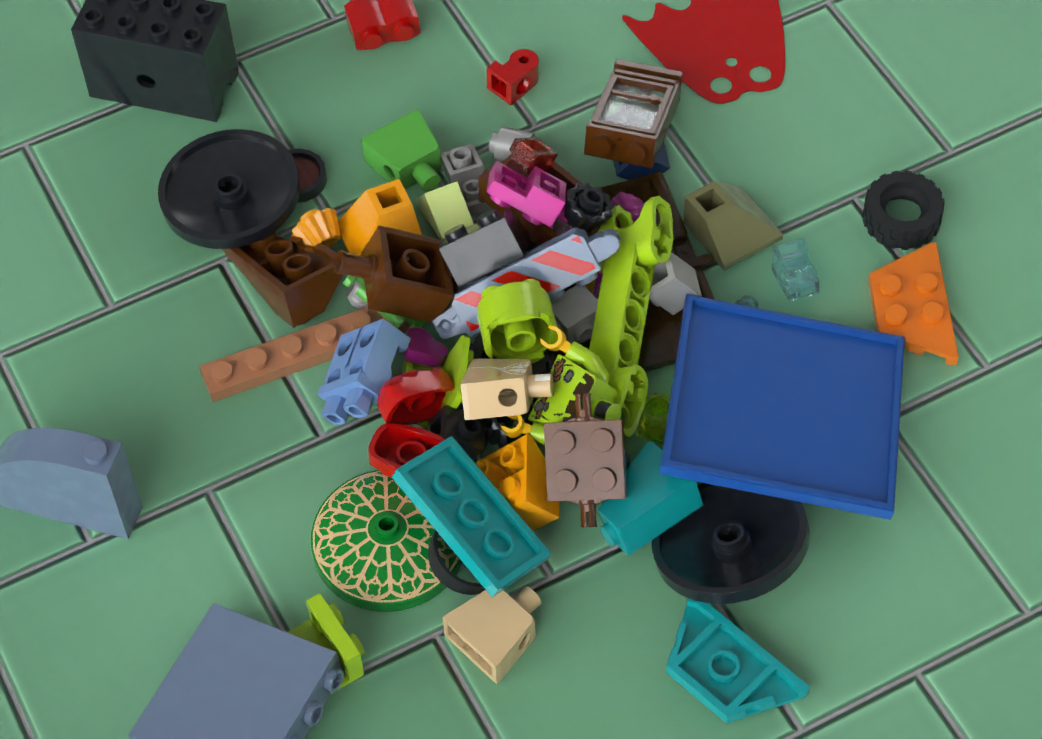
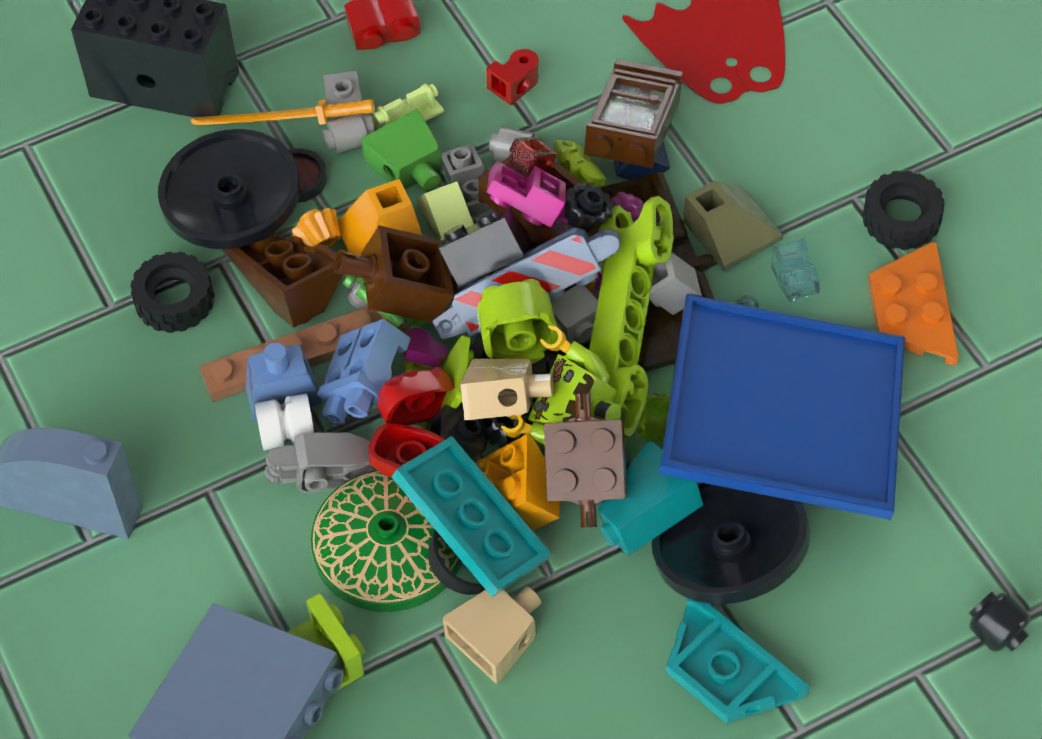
none -> black tyre [130,251,214,333]
none -> light orange sword [191,99,375,125]
none -> medium blue torso [245,343,322,421]
none -> white wheel [255,393,314,451]
none -> light grey hinge [265,433,373,494]
none -> light grey brick [322,114,375,154]
none -> light grey brick [323,70,362,120]
none -> yellowish green hinge [370,83,445,130]
none -> lime hinge [553,140,607,187]
none -> black head [969,592,1030,652]

